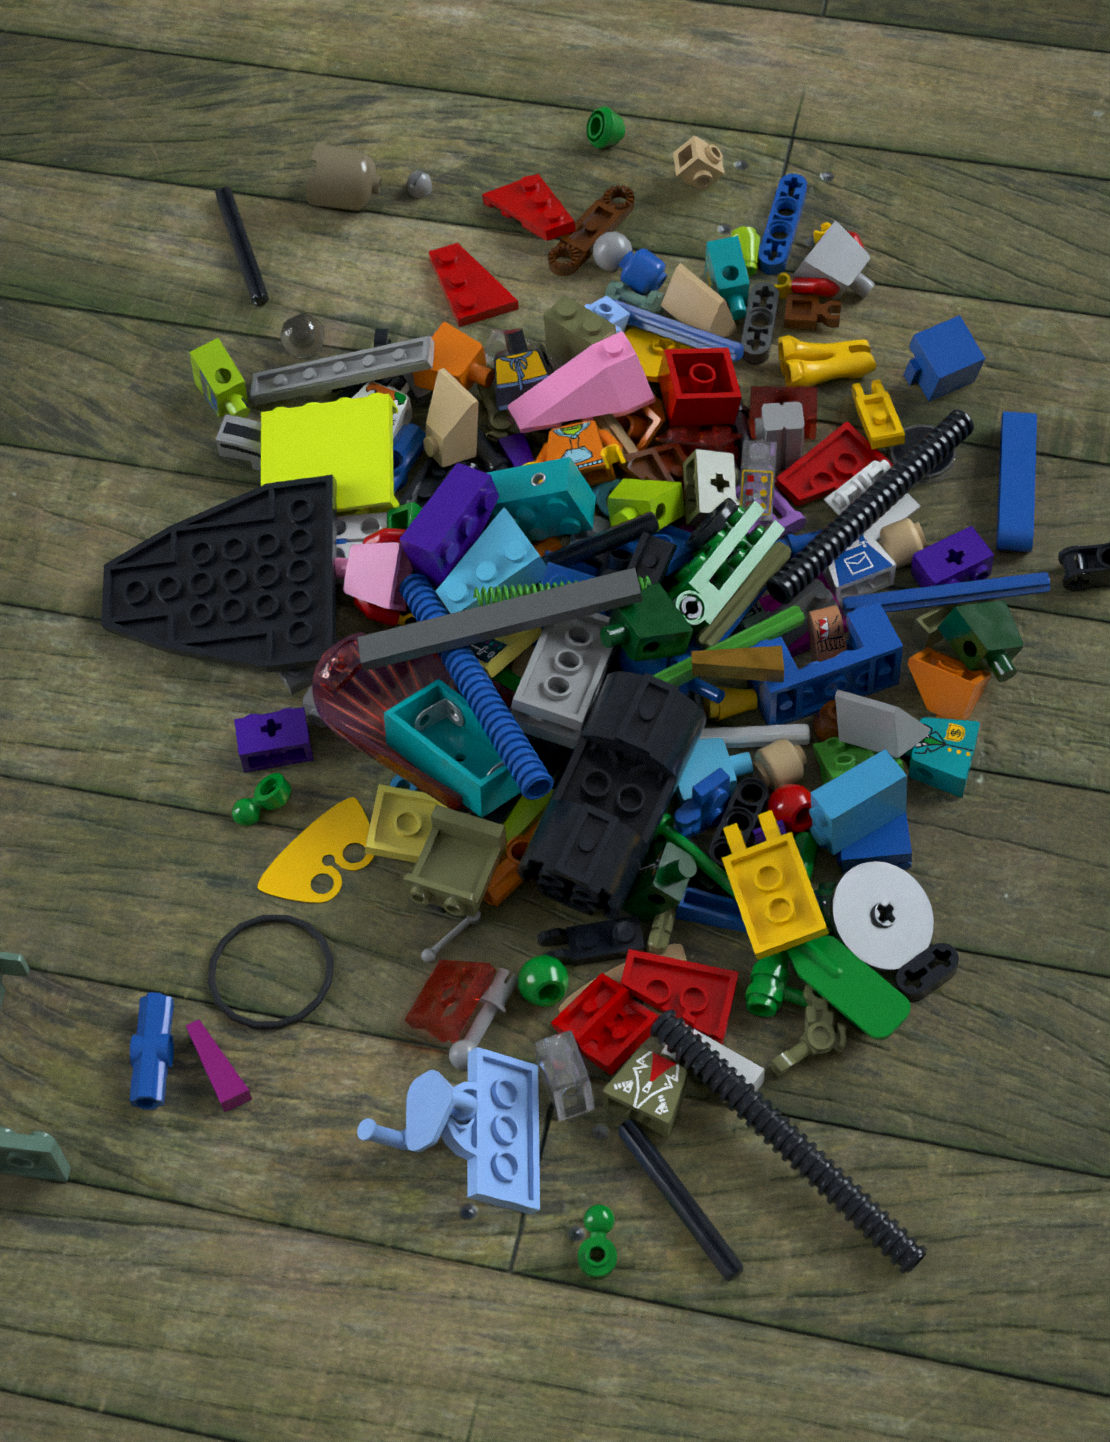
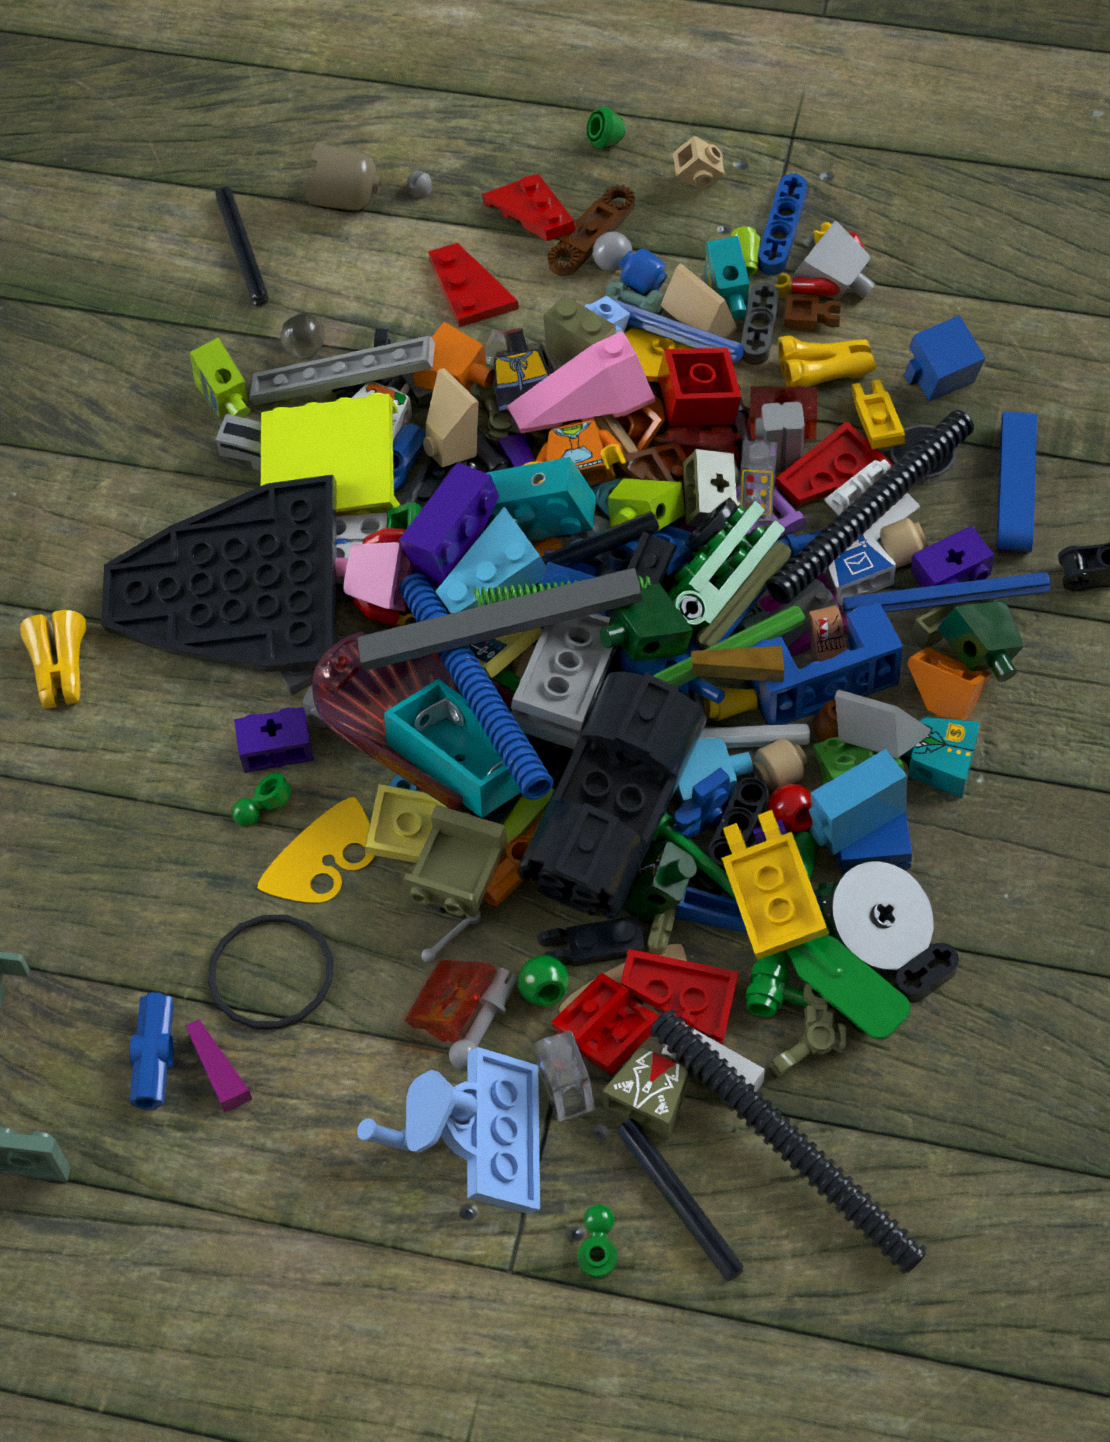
none -> yellow piece [20,610,86,709]

